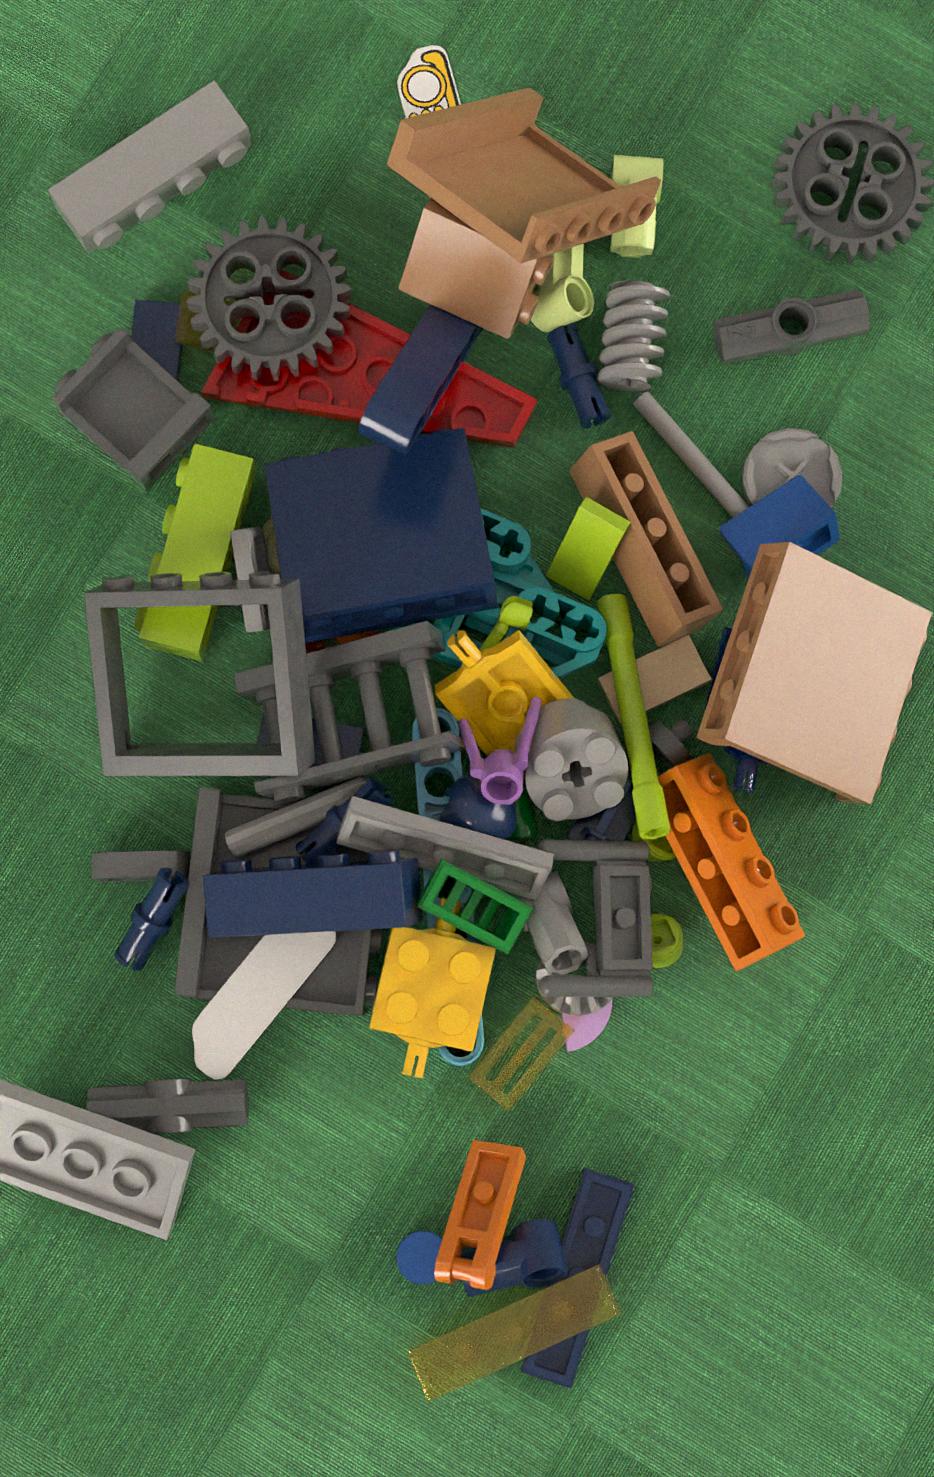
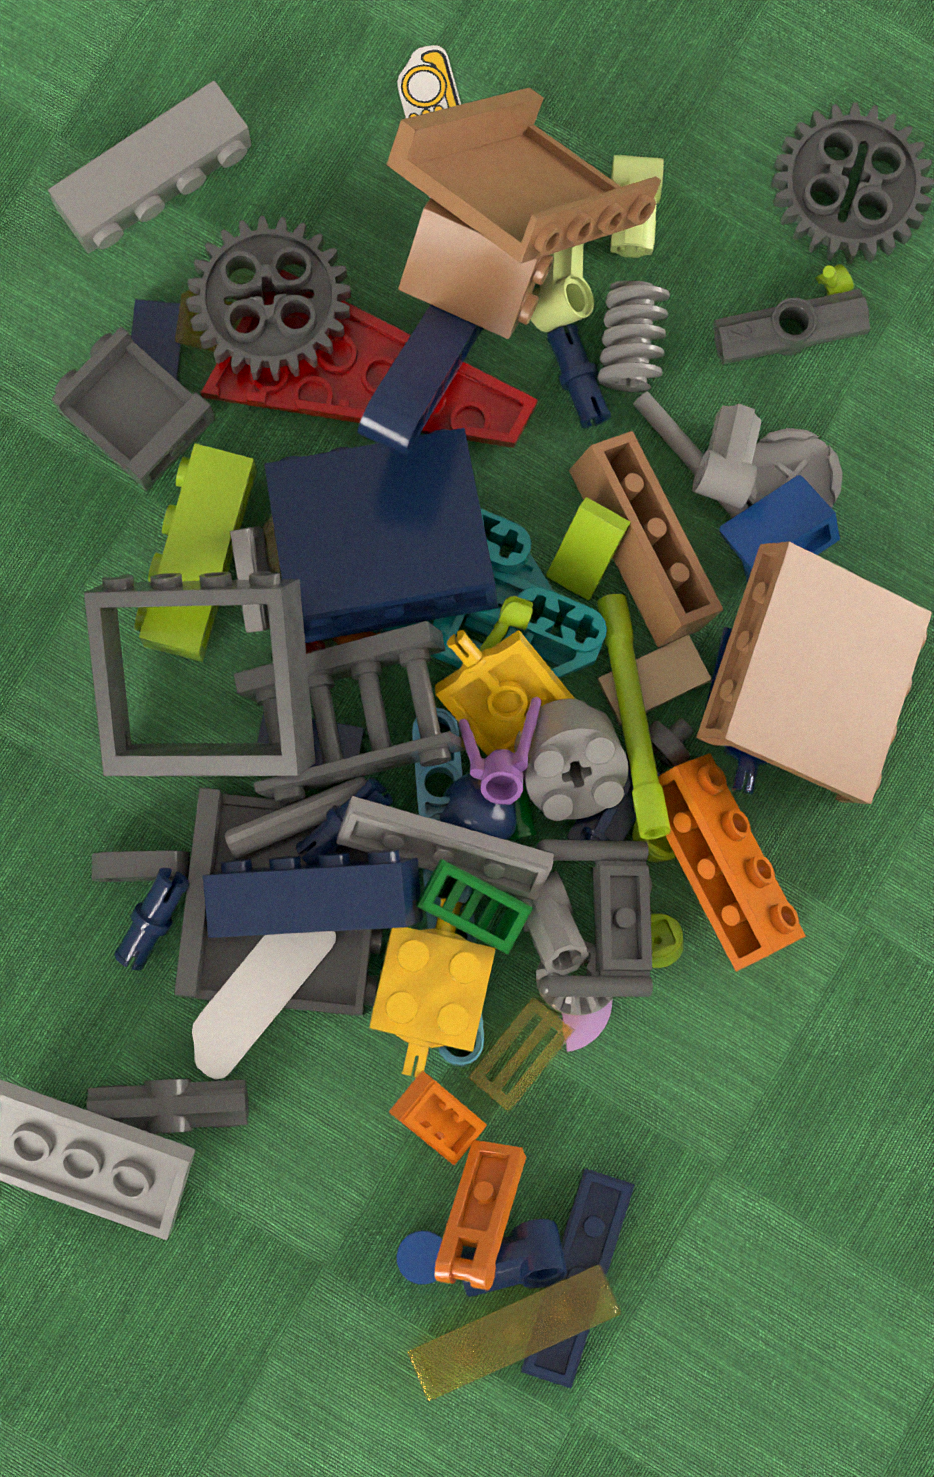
none -> orange plate [389,1070,487,1165]
none -> light grey piece [692,404,762,509]
none -> lime hand [815,264,854,295]

